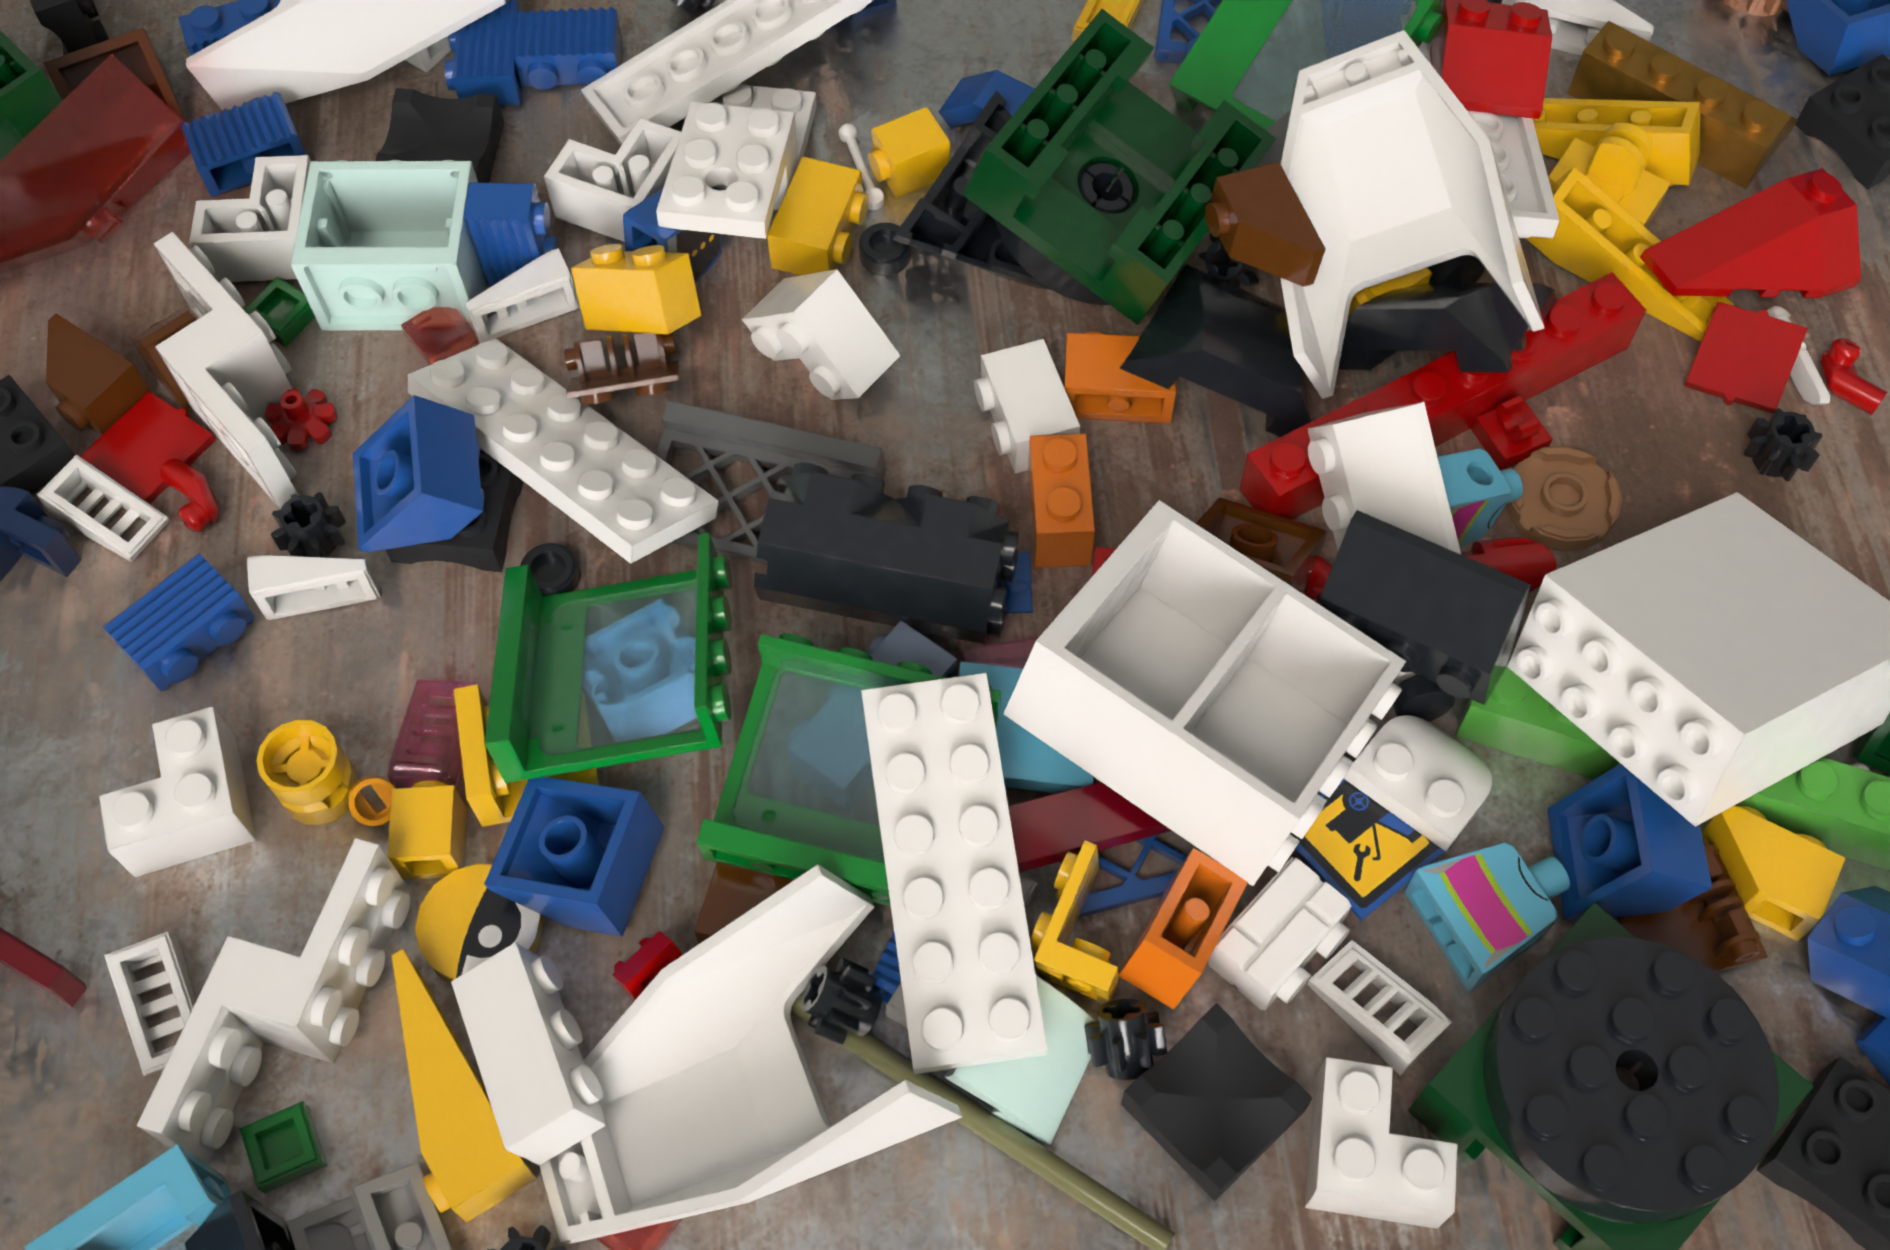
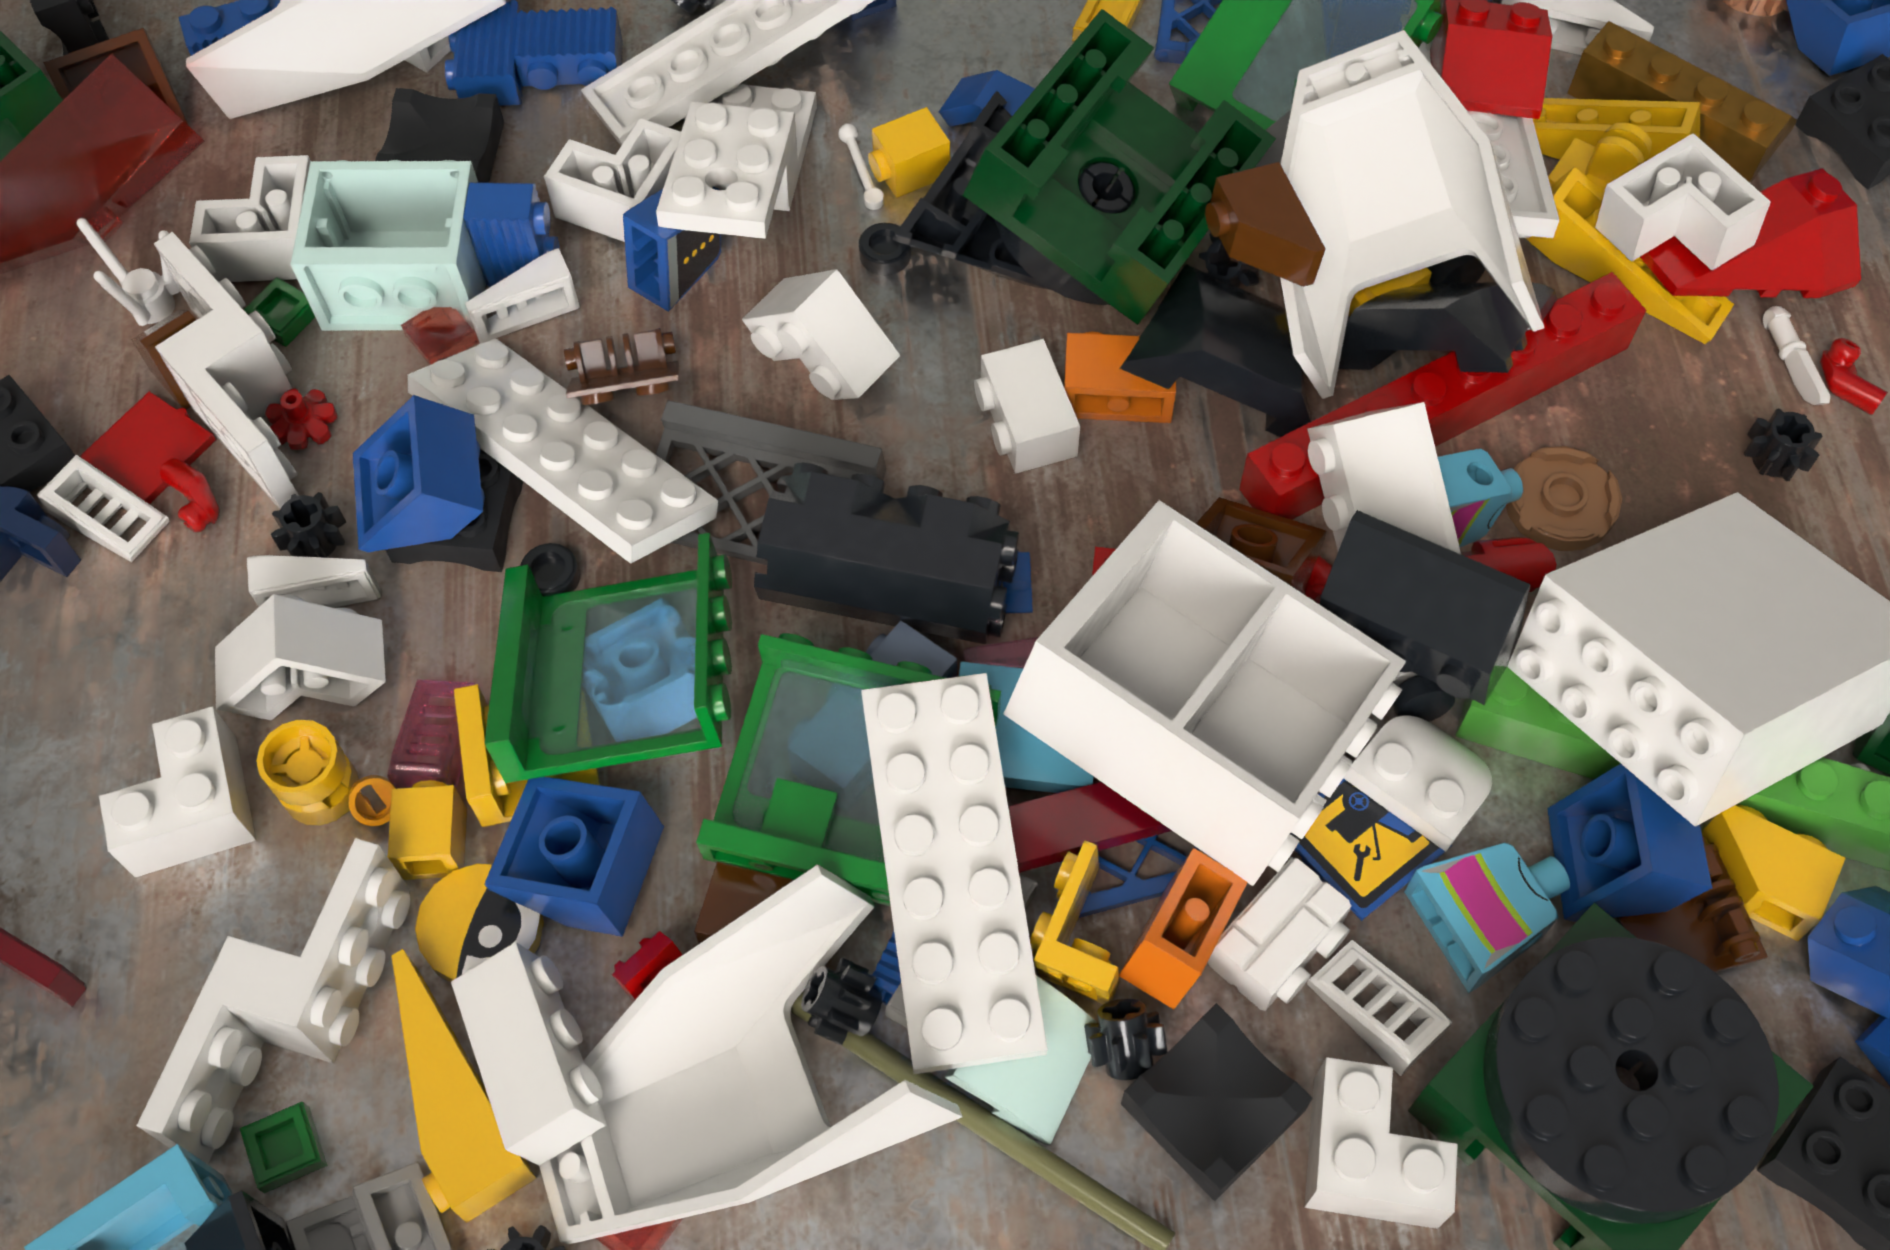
reddish brown slope [46,313,152,436] -> none
blue brick [102,553,255,691] -> none
white slope [104,931,196,1076] -> none
blue brick [182,91,306,197] -> none
yellow brick [571,244,702,334] -> none
yellow brick [767,156,869,276] -> none
orange brick [1028,433,1095,568] -> none
red tile [1471,395,1553,470] -> none
red piece [1684,301,1808,414] -> none
none -> white plant [77,218,180,326]
none -> white brick [215,594,386,720]
none -> green tile [761,778,838,848]
none -> white brick [1595,133,1771,270]

